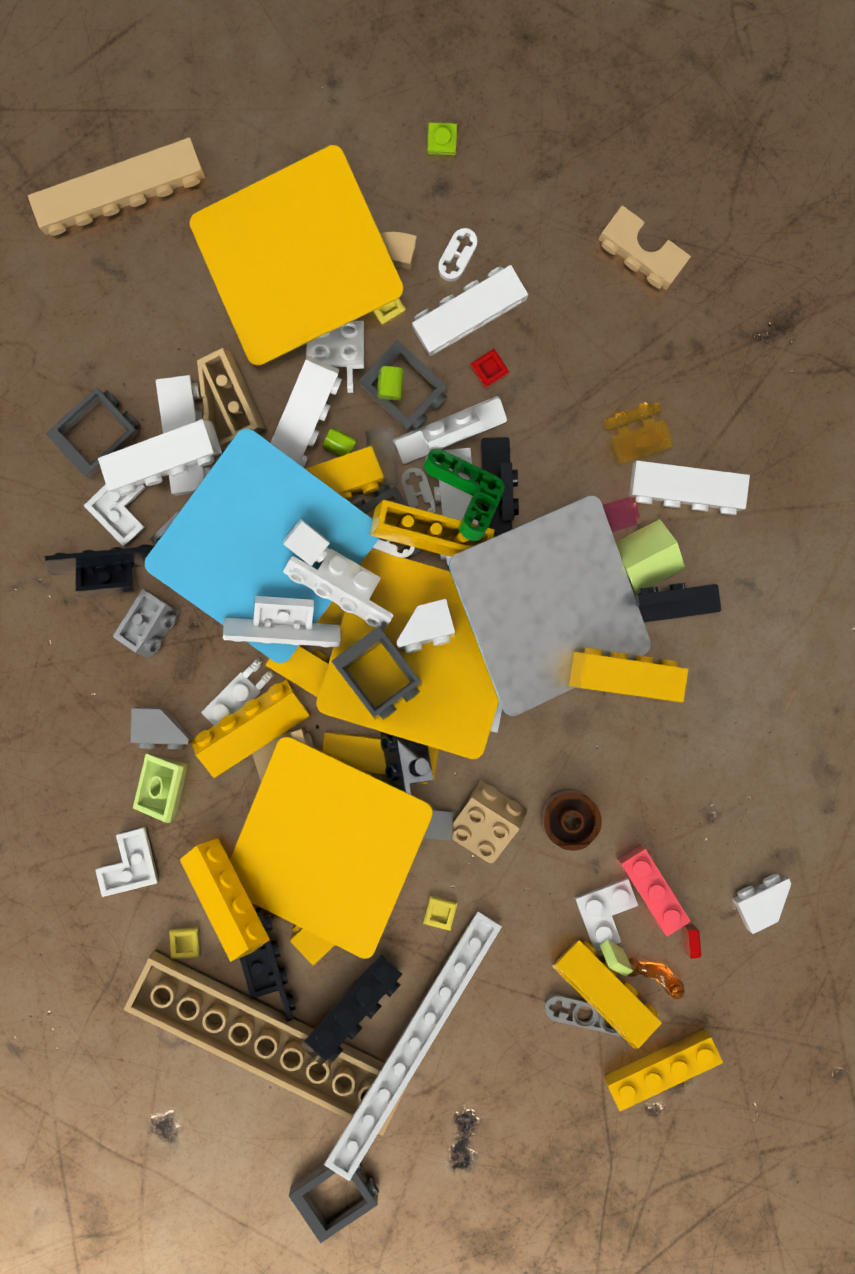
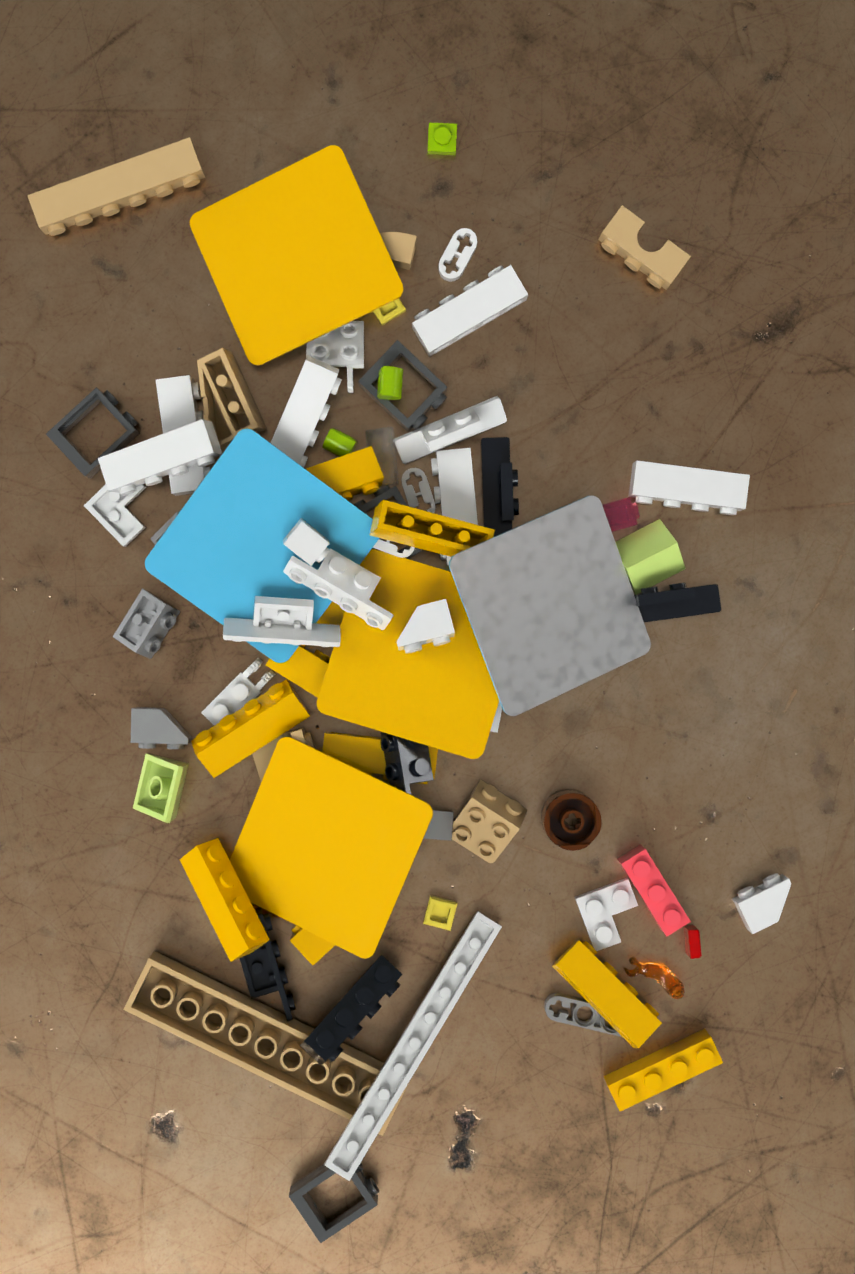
black bracket [44,544,155,597] -> none
white plate [95,827,159,897] -> none
light yellow tile [169,927,201,959] -> none
dark grey window [331,626,422,720] -> none
green beam [424,449,505,541] -> none
red tile [470,348,509,389] -> none
yellow brick [569,647,689,703] -> none
yellowish green tile [600,940,633,976] -> none
clear yellow plate [604,402,674,465] -> none

